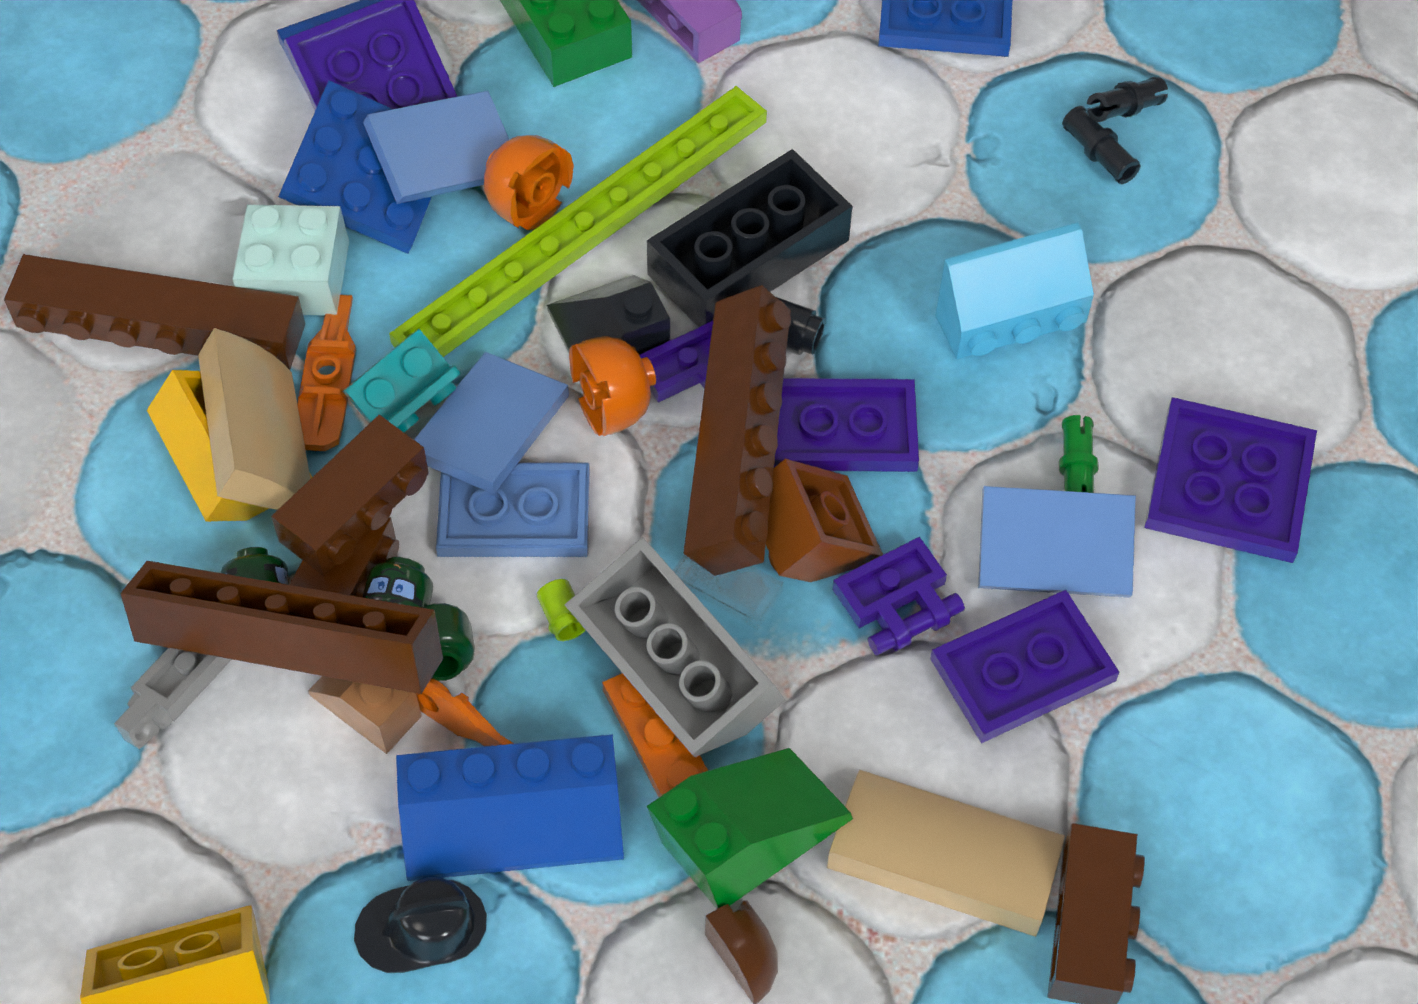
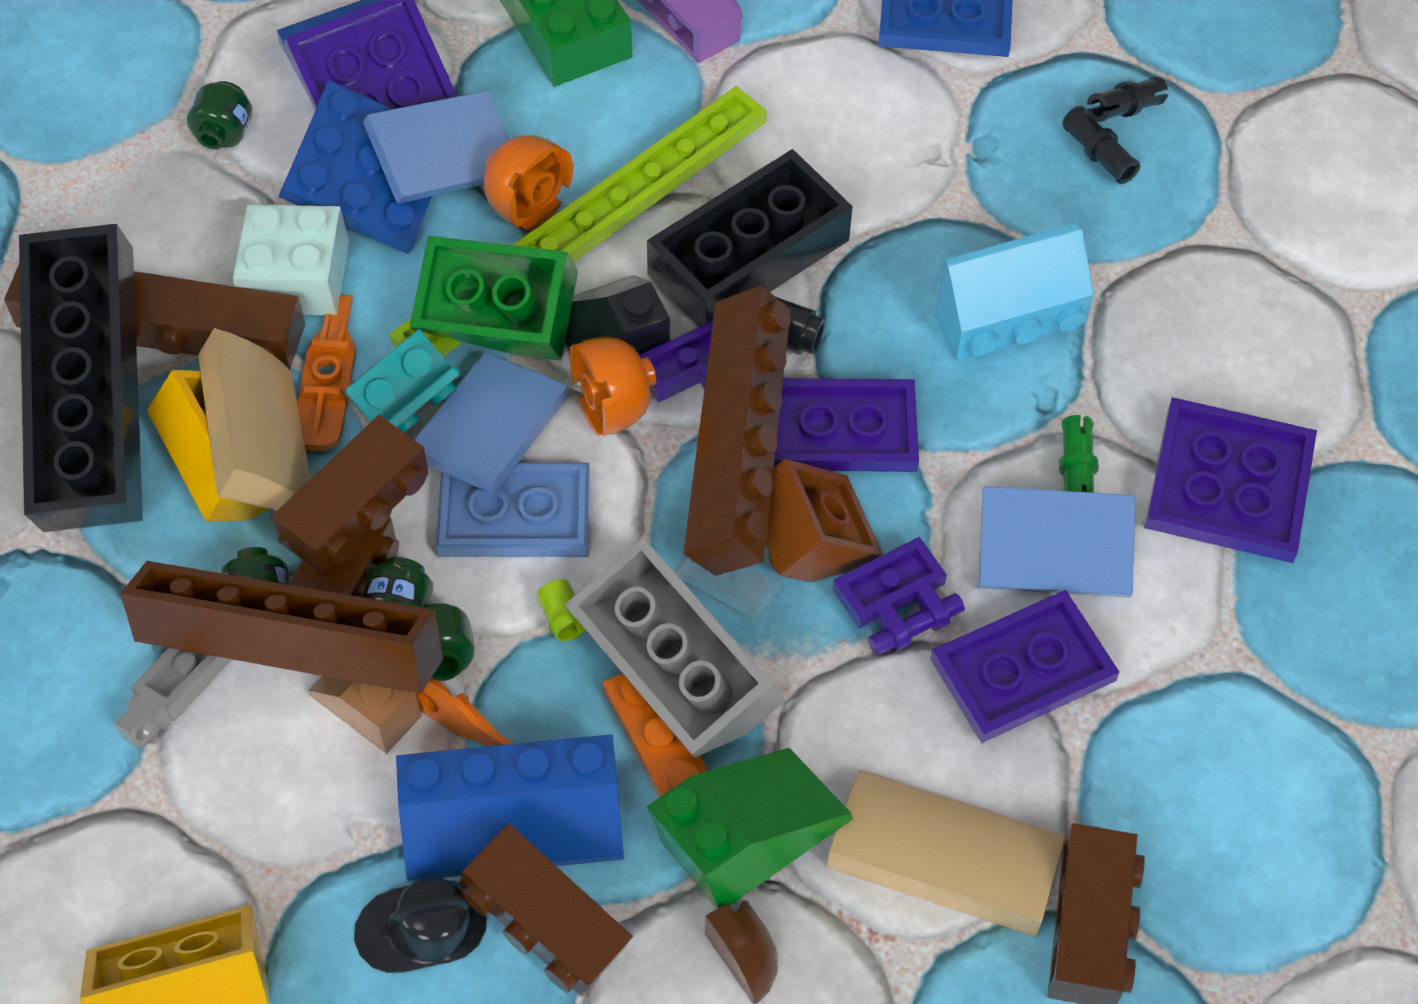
none -> black brick [19,223,143,532]
none -> dark green head [187,81,252,149]
none -> green slope [409,236,578,361]
none -> reddish brown brick [459,823,633,997]

